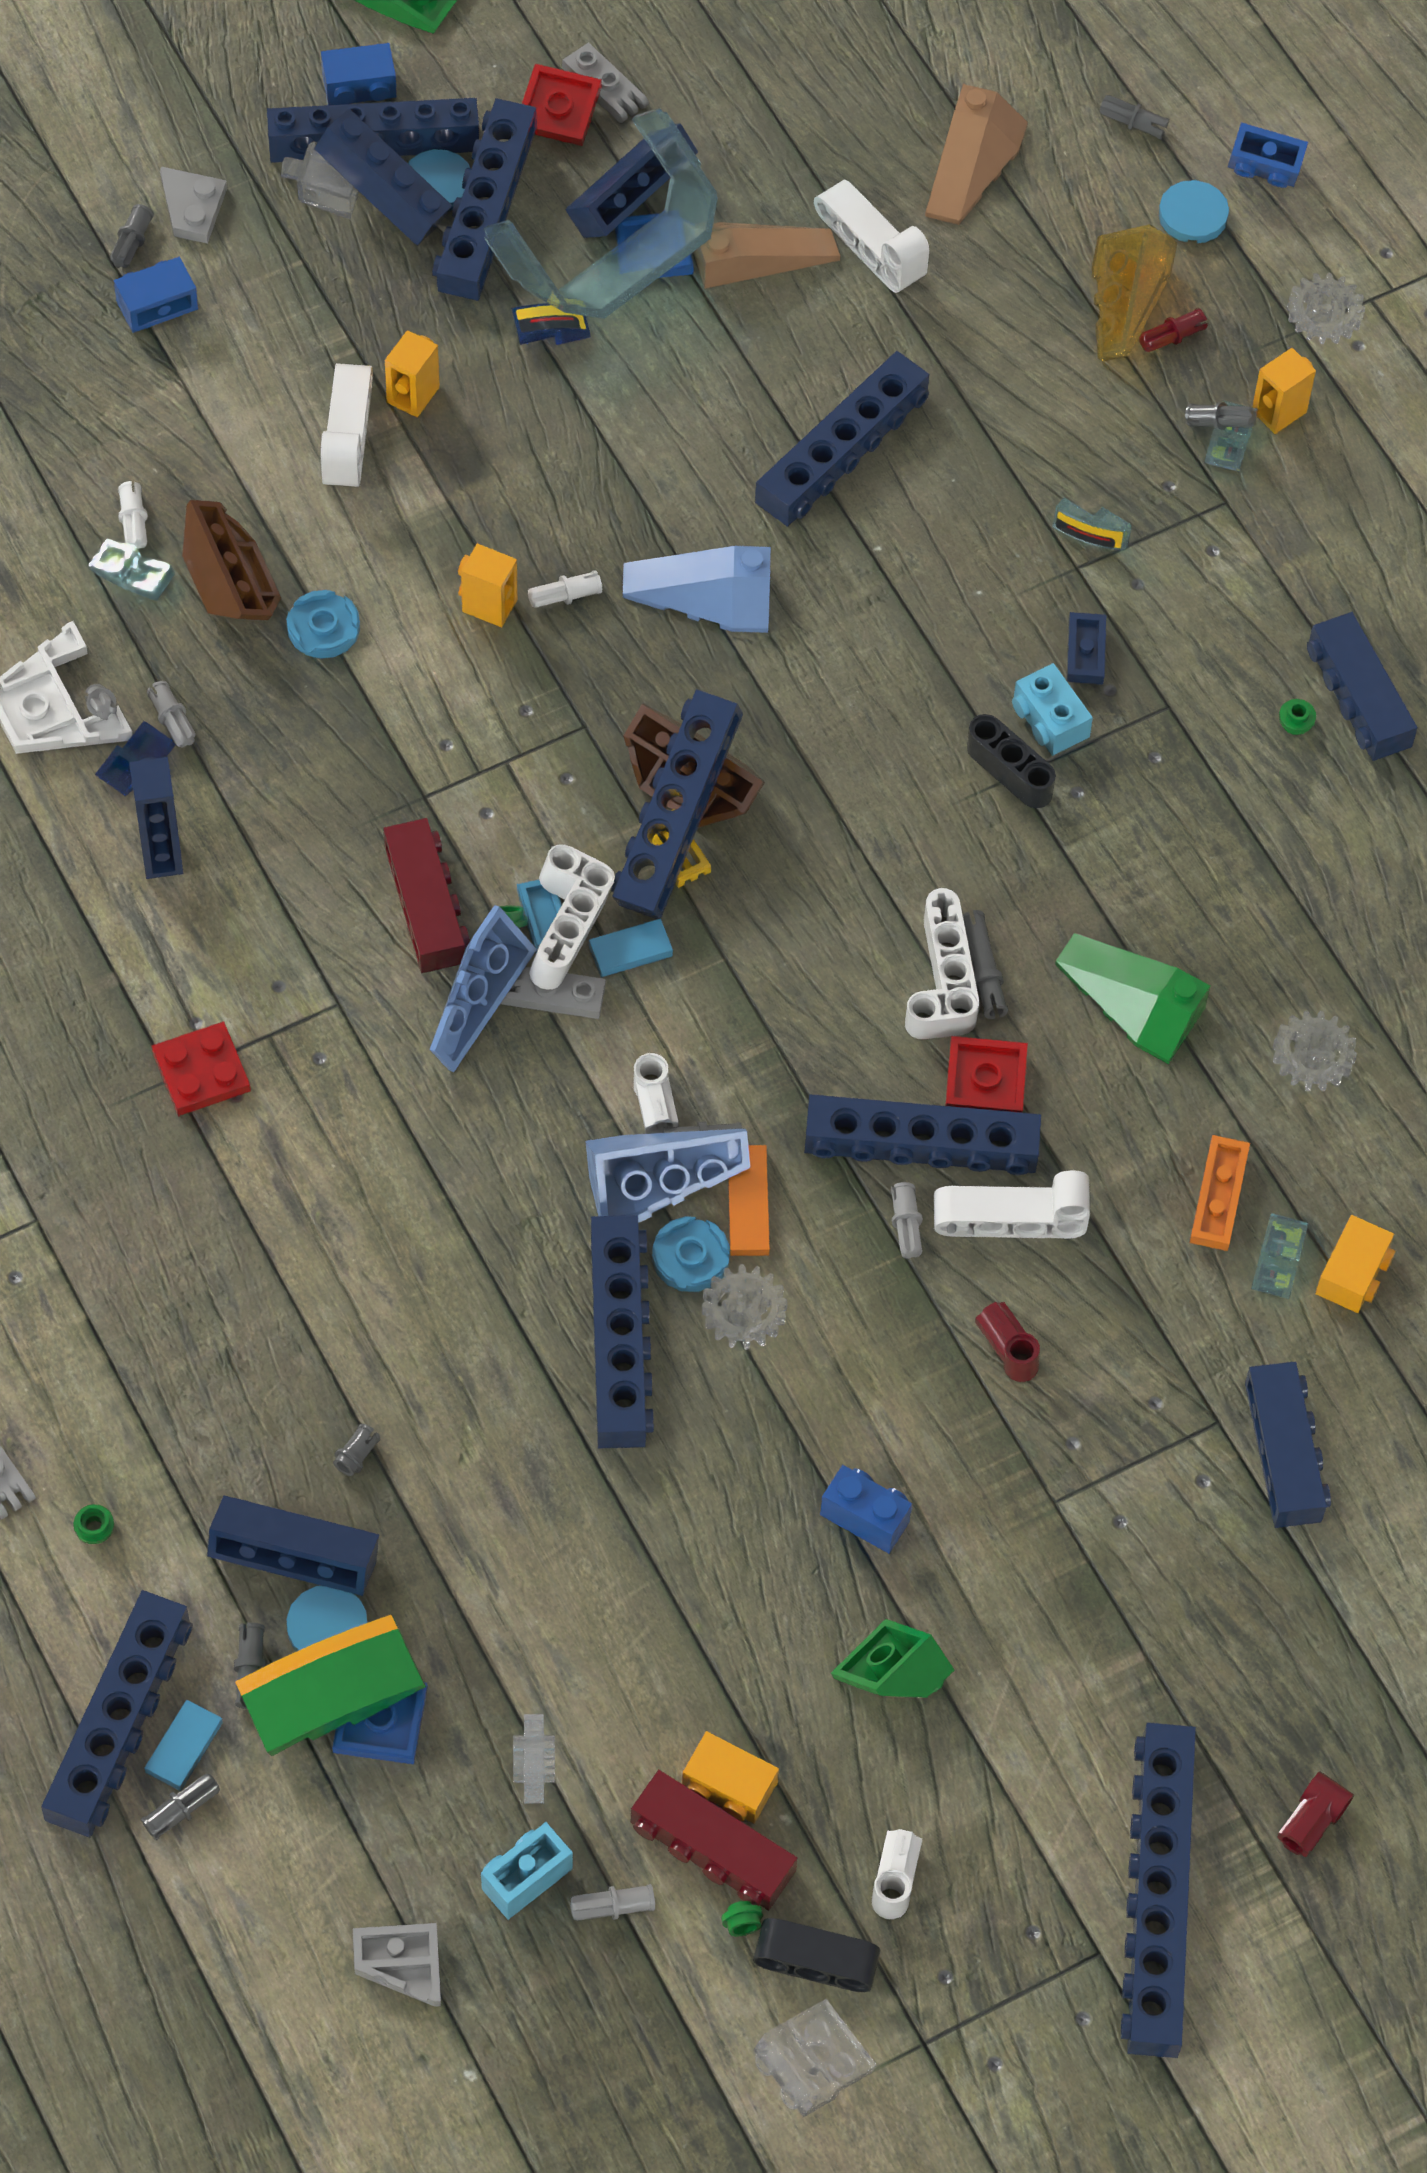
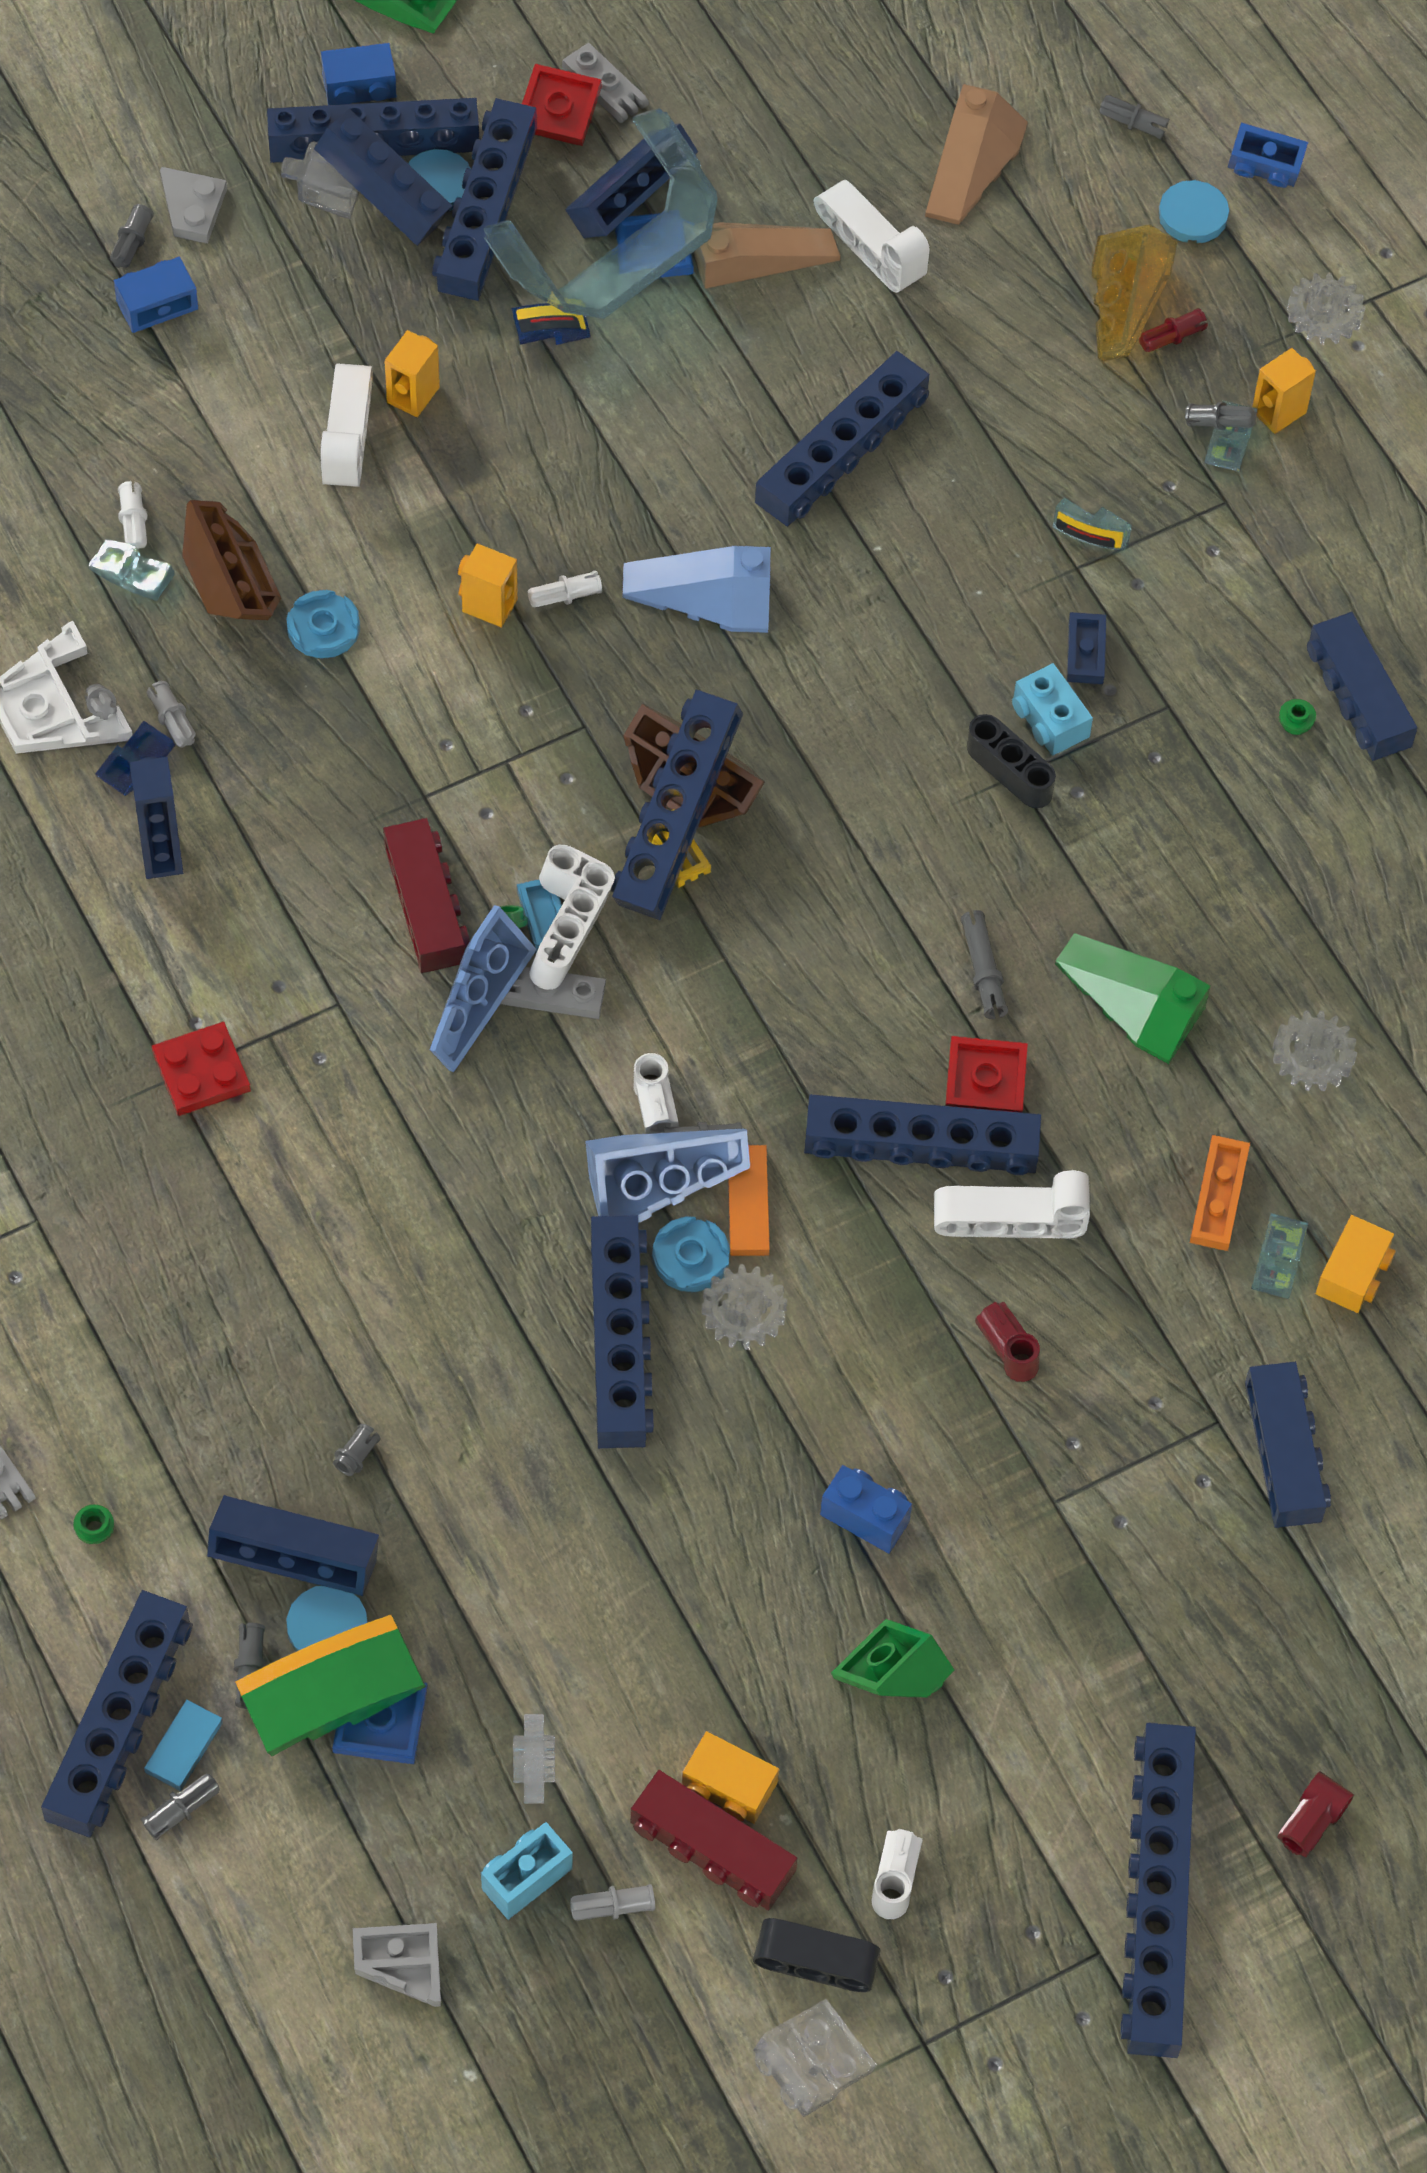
dark azure tile [589,919,673,977] -> none
green plate [721,1901,763,1937] -> none
light grey axle [890,1182,923,1259] -> none
white beam [905,888,979,1039] -> none

